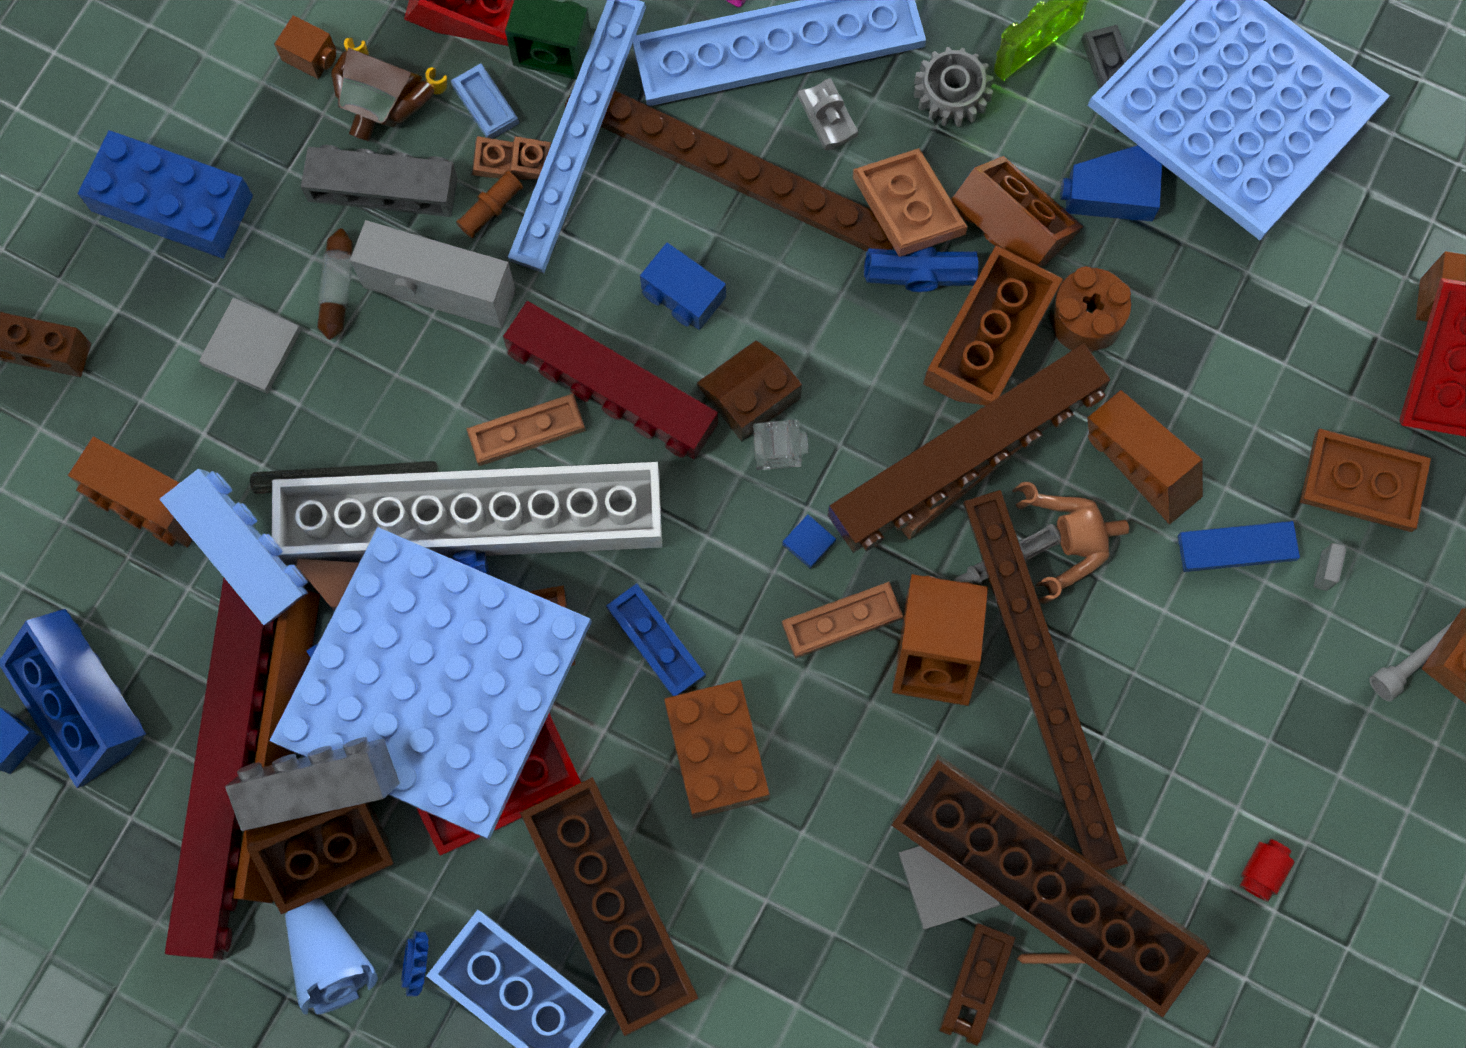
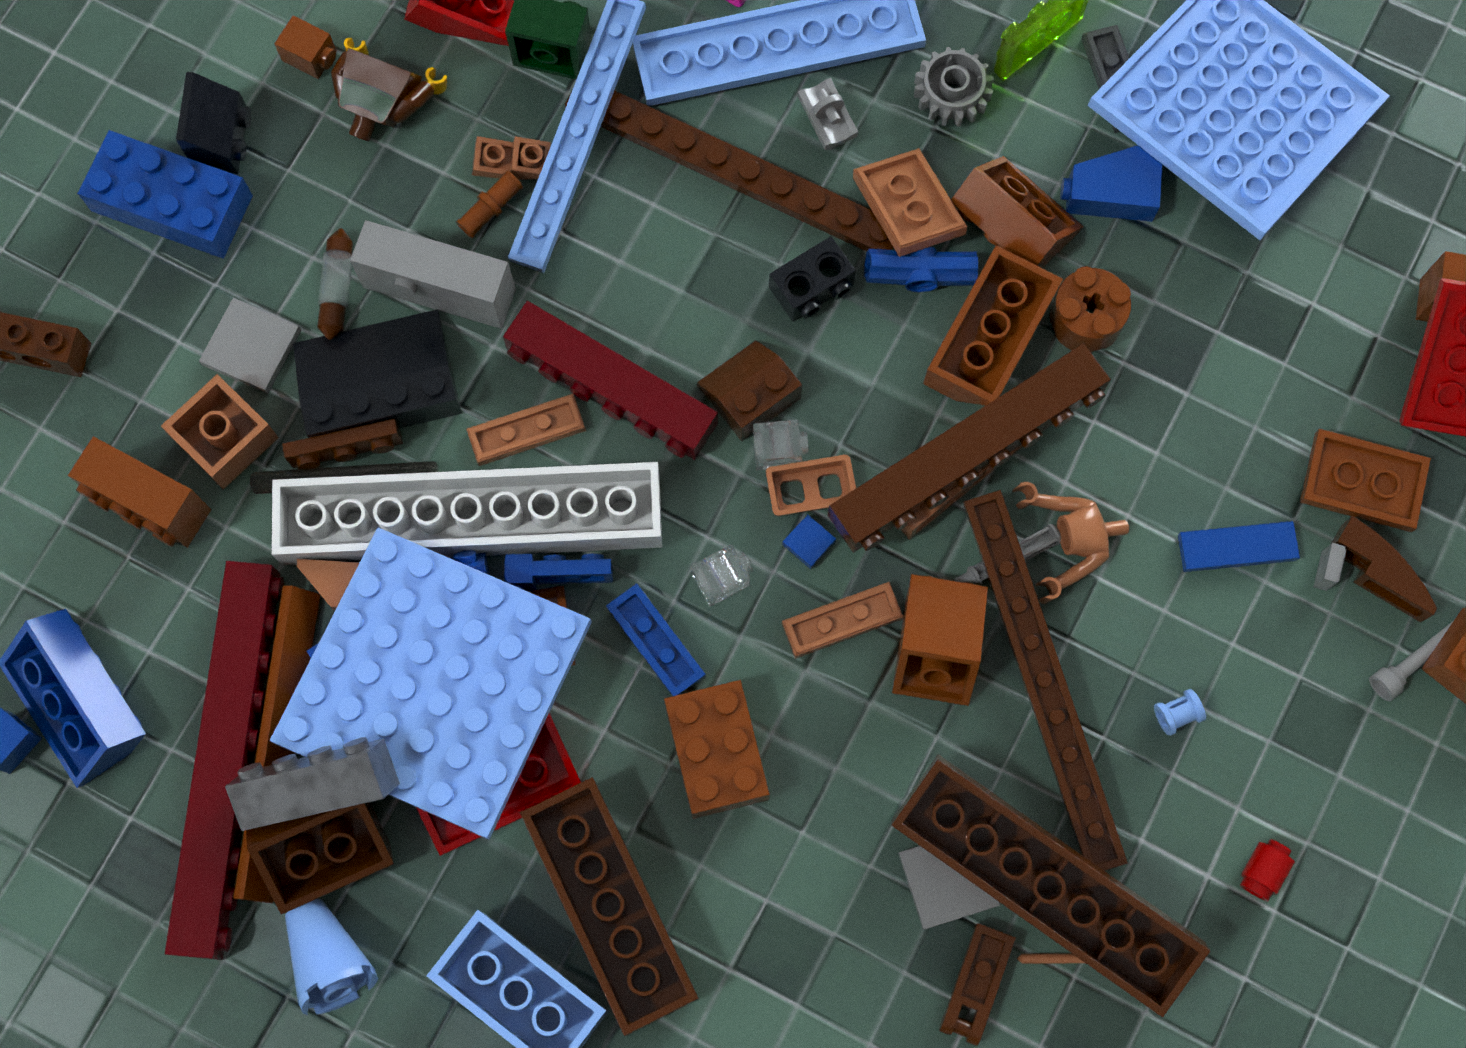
light blue brick [159,469,308,625] -> none
flat silver brick [301,145,458,217] -> none
blue gear [401,931,429,997] -> none
light blue tile [451,63,519,139] -> none
blue brick [640,243,726,330] -> none
dark orange wedge [1087,390,1203,525] -> none
none -> nougat brick [161,374,279,490]
none -> black slope [176,72,251,174]
none -> reddish brown plate [282,419,403,470]
none -> black slope [293,309,462,438]
none -> blue plate [504,554,613,591]
none -> clear brick [691,544,753,607]
none -> nougat piece [766,455,856,516]
none -> black brick [769,236,856,322]
none -> light blue bush [1154,689,1206,736]
none -> reddish brown slope [1331,516,1437,623]

